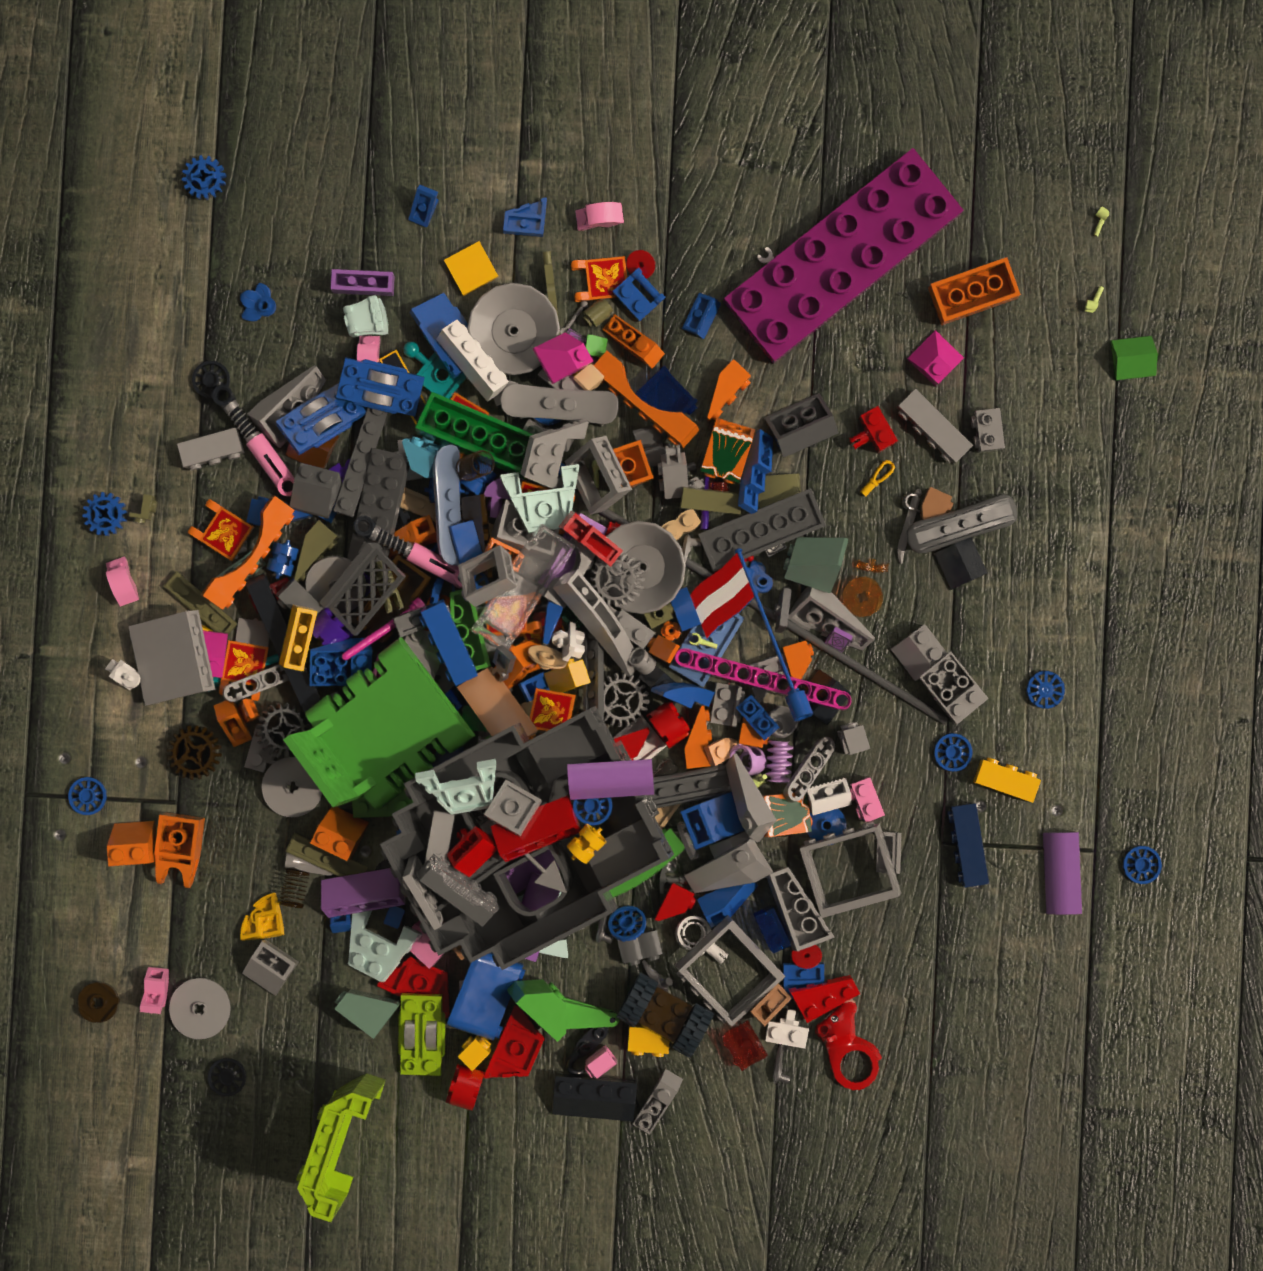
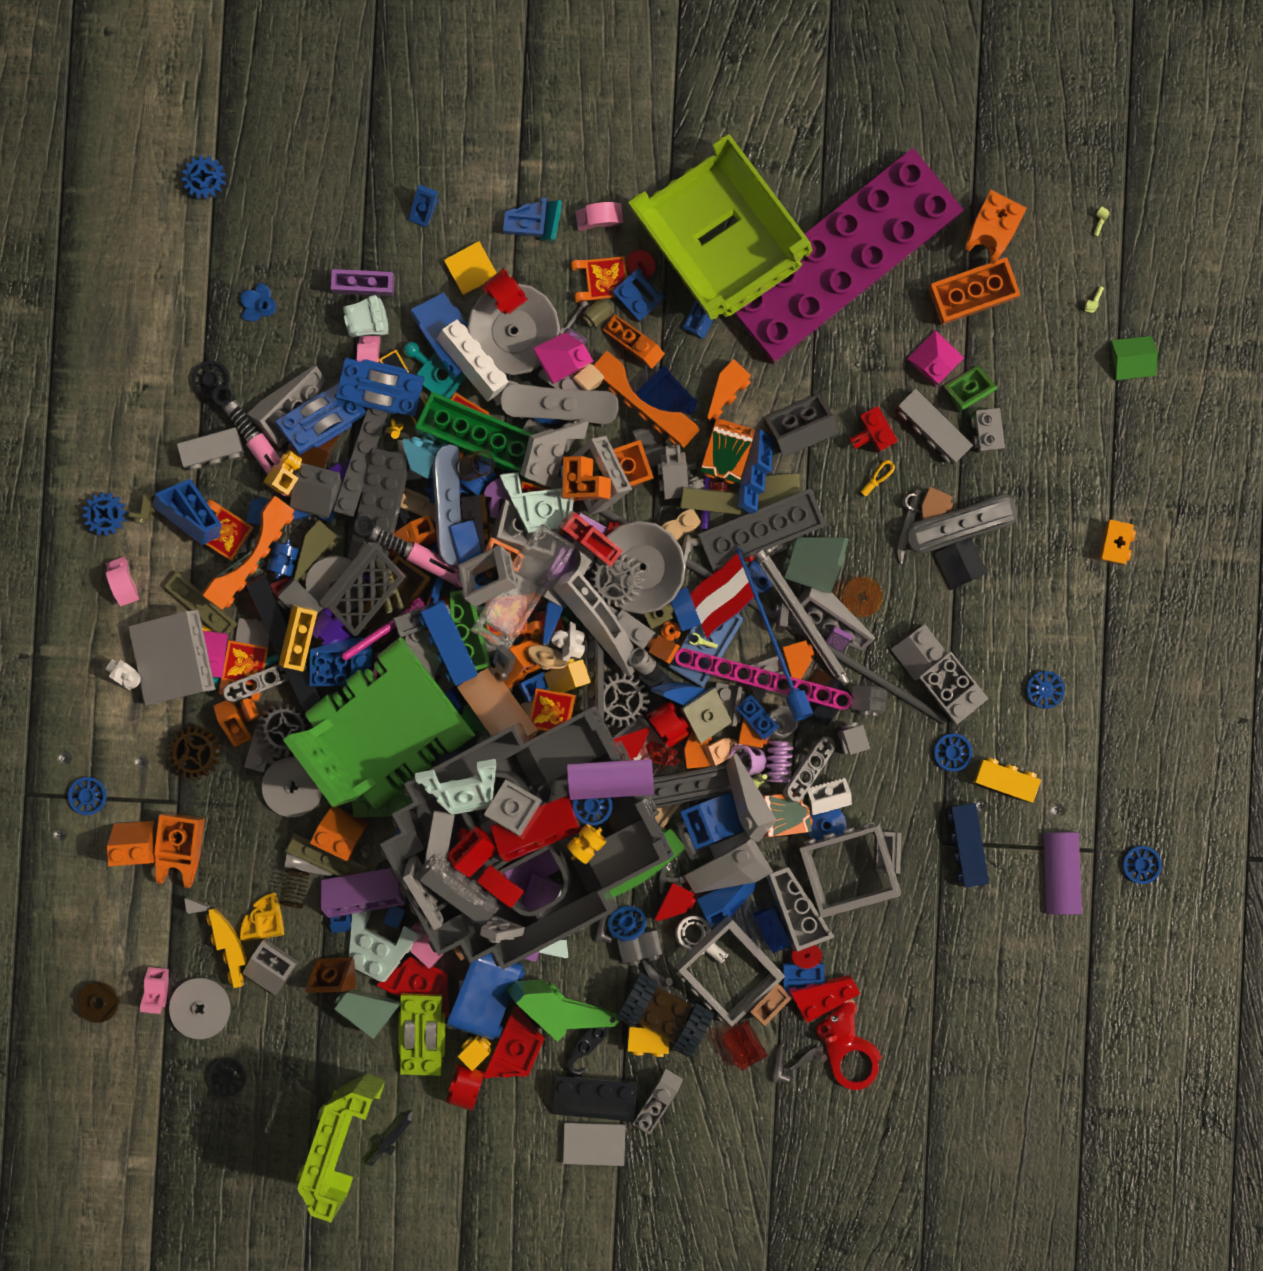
light grey piece [525,853,567,893] -> none
olive piece [542,251,560,335] -> none
bright pink brick [585,1045,617,1079] -> none
bright green slope [586,334,608,358] -> none
white hinge [765,1008,809,1049] -> none
bright pink brick [849,777,885,823] -> none
clear orange piece [857,559,889,573] -> none
none -> blue wedge [153,479,222,545]
none -> light grey slope [185,897,210,914]
none -> yellow slope [207,908,248,988]
none -> yellow brick [263,450,302,495]
none -> reddish brown slope [305,957,356,993]
none -> black sword [366,1110,413,1166]
none -> yellow piece [386,419,404,439]
none -> red slope [477,864,524,908]
none -> light grey wing [480,916,525,943]
none -> red brick [482,267,529,315]
none -> teal slope [540,200,562,243]
none -> orange brick [562,456,611,501]
none -> light grey tile [563,1122,625,1166]
none -> lime panel [628,134,813,320]
none -> clear red plate [646,741,680,766]
none -> plate [680,687,732,744]
none -> light grey piece [755,549,849,686]
none -> flat silver bar [790,1046,827,1070]
none -> dark grey brick [851,685,887,716]
none -> bright green slope [944,365,998,413]
none -> orange brick [965,190,1026,264]
none -> light orange brick [1099,520,1136,565]

